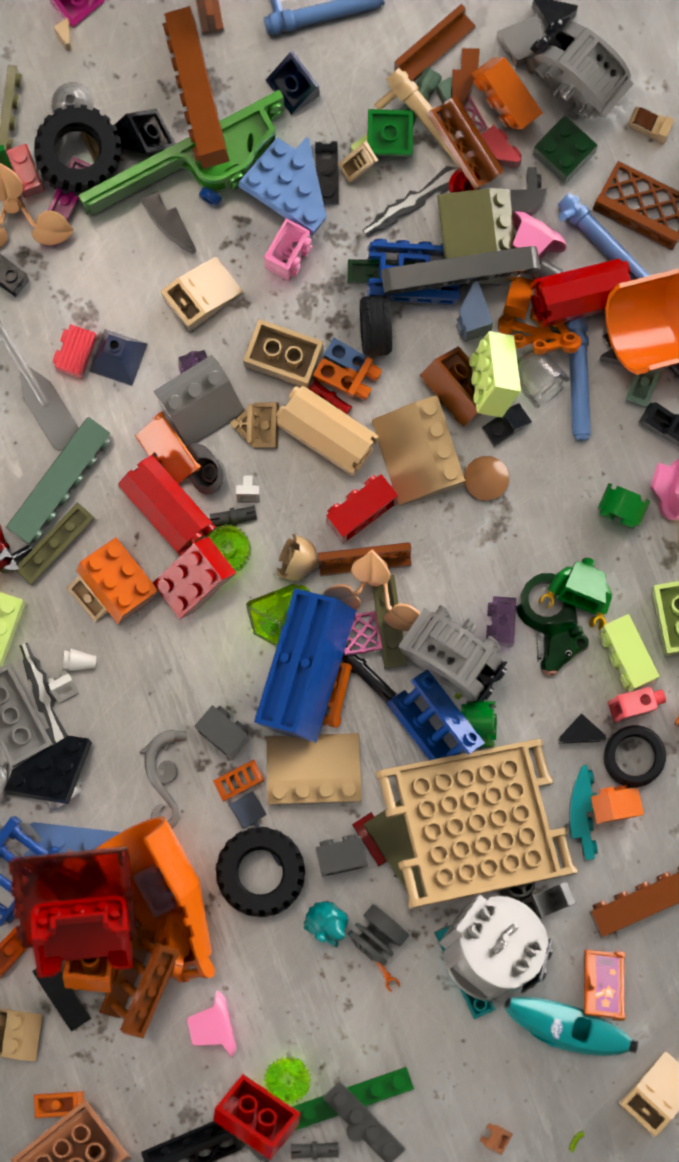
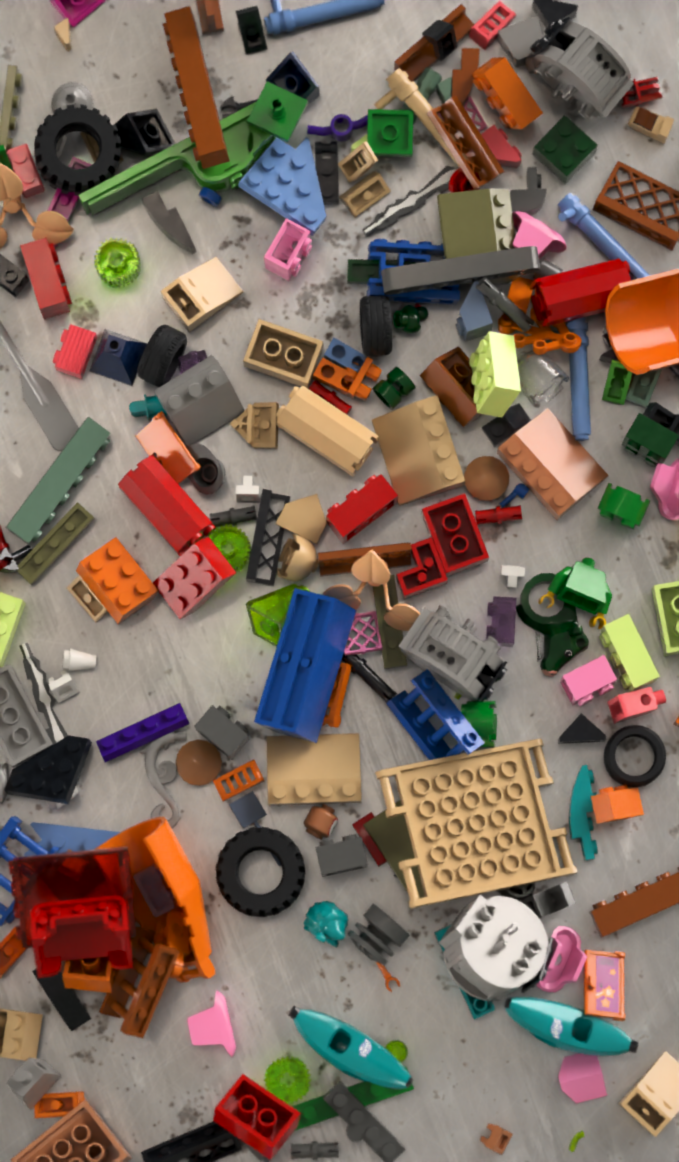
none -> light grey torso [7,1058,61,1110]
none -> brick [20,238,72,320]
none -> clear neon green brick [94,237,141,288]
none -> dark purple plate [96,703,190,762]
none -> teal arm [129,394,167,421]
none -> black tyre [137,325,187,387]
none -> medium nougat dish [176,739,222,786]
none -> black bar [220,96,258,118]
none -> black slope [235,6,267,54]
none -> black fence [246,489,290,586]
none -> green tile [247,81,308,143]
none -> tan slope [276,494,327,544]
none -> teal piece [288,1006,413,1089]
none -> nougat head [304,804,338,840]
none -> dark purple piece [307,114,368,142]
none -> tan slope [339,171,391,217]
none -> dark green wheel [372,367,416,410]
none -> clear neon green wheel [385,1040,408,1063]
none -> dark green animal [393,303,428,334]
none -> red brick [396,537,448,599]
none -> red brick [421,493,489,576]
none -> black slope [422,20,458,61]
none -> coral slope [469,1,516,50]
none -> red pin [475,505,522,525]
none -> dark grey pin [476,277,534,332]
none -> nougat slope [497,408,609,520]
none -> blue hand [499,484,529,508]
none -> white tile [501,565,525,588]
none -> bright pink piece [536,926,587,992]
none -> bright pink slope [558,1053,607,1103]
none -> bright pink piece [560,655,617,706]
none -> bright green slope [602,360,632,405]
none -> red arm [621,77,663,108]
none -> dark green brick [622,413,679,467]

